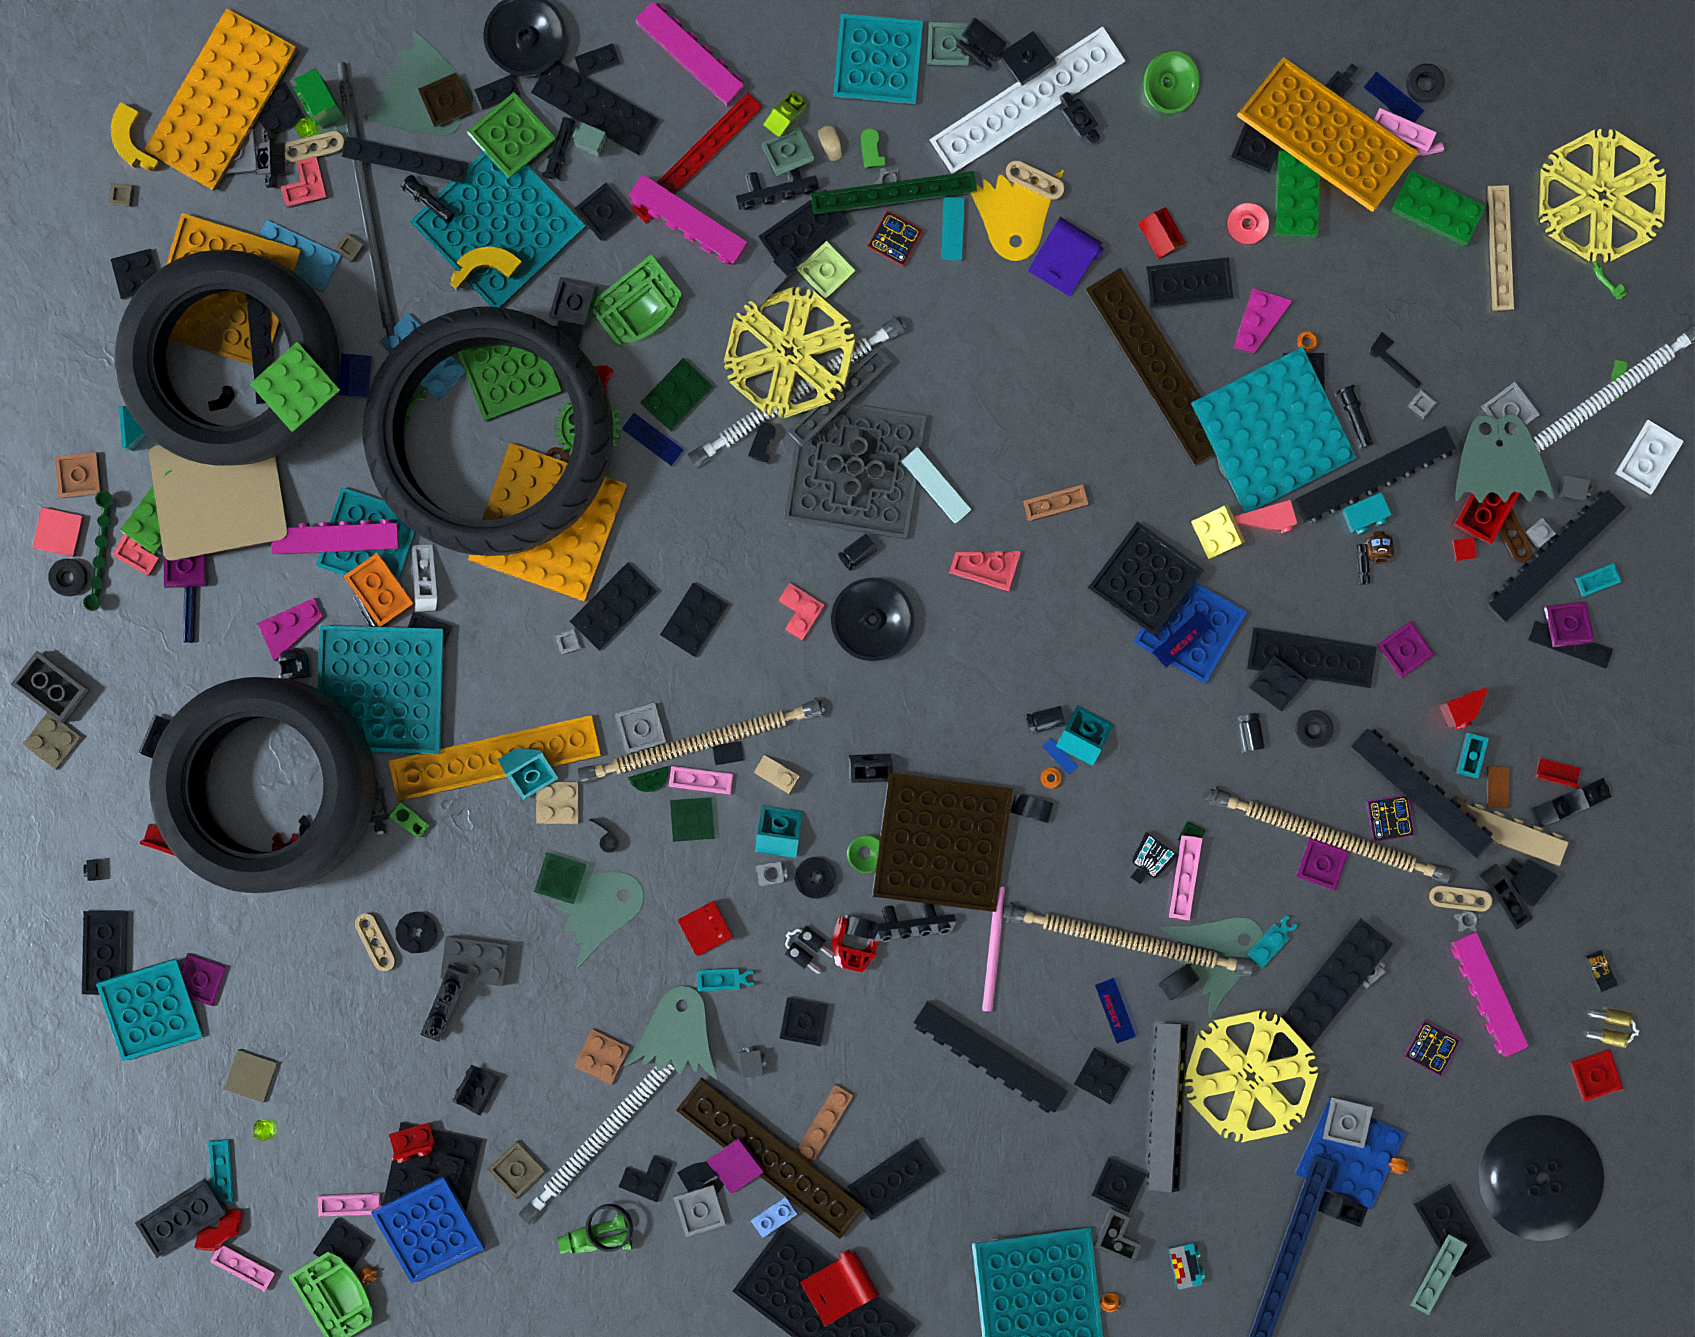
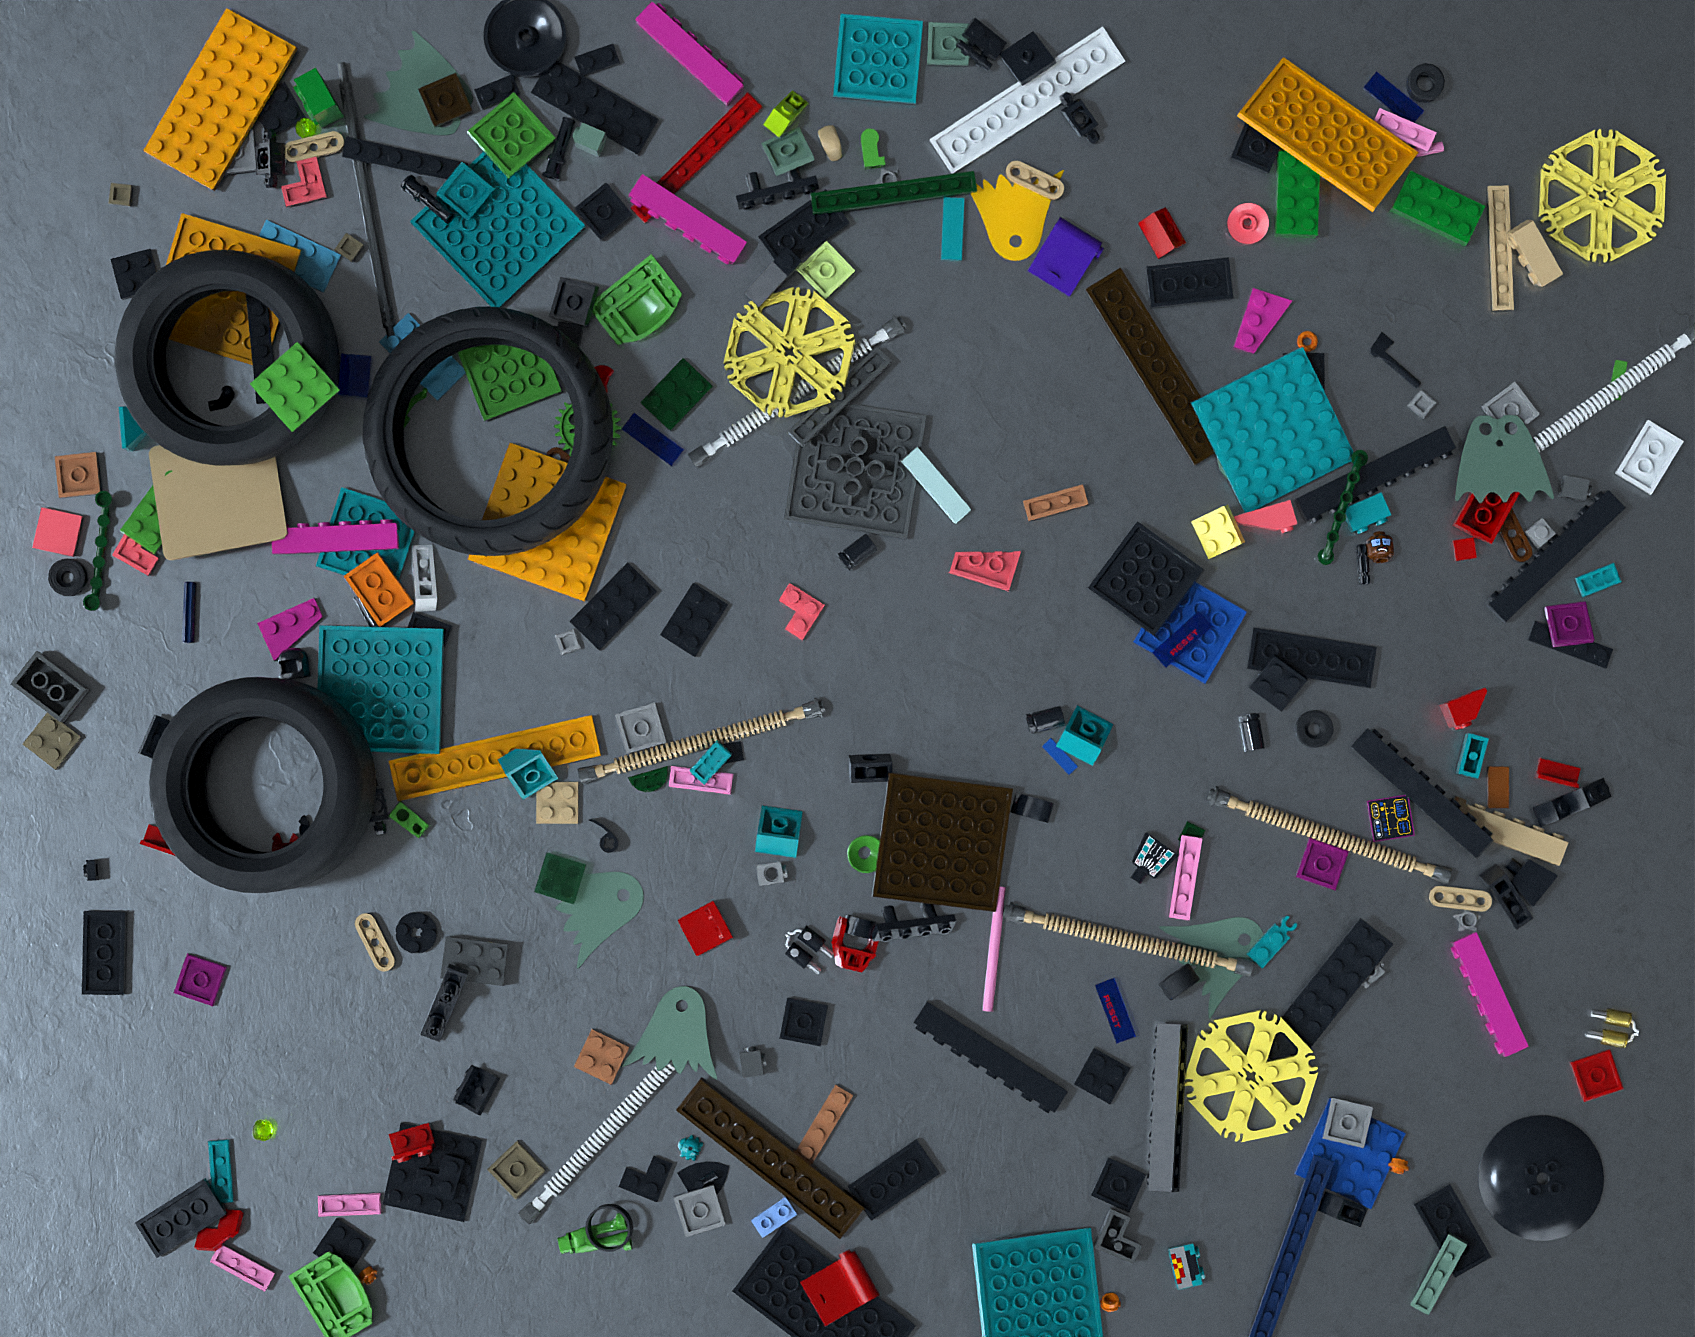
teal plate [96,958,203,1062] -> none
yellow arch [111,102,161,171] -> none
magenta tile [164,554,206,588] -> none
dark tan tile [224,1050,277,1103] -> none
blue plate [371,1175,485,1284] -> none
yellow arch [450,247,523,291] -> none
clear green plate [670,797,715,842] -> none
teal plate [697,968,754,991] -> none
magenta tile [707,1137,765,1194] -> none
black leg [748,423,776,464] -> none
tan slope [754,755,800,794] -> none
black plate [794,857,836,899] -> none
black dish [831,578,914,661] -> none
black tile [867,210,923,267] -> none
orange plate [1040,768,1061,788] -> none
bright green dish [1143,51,1199,113] -> none
black plate [1325,64,1358,98] -> none
black pin [1337,384,1374,448] -> none
magenta tile [1377,621,1435,679] -> none
black tile [1404,1020,1461,1077] -> none
black leg [1585,950,1618,992] -> none
bright green piece [1593,261,1627,299] -> none
none -> teal plate [436,162,494,221]
none -> teal animal [678,1135,703,1161]
none -> teal plate [689,740,733,785]
none -> dark green bar [1317,450,1368,565]
none -> tan brick [1507,219,1563,287]

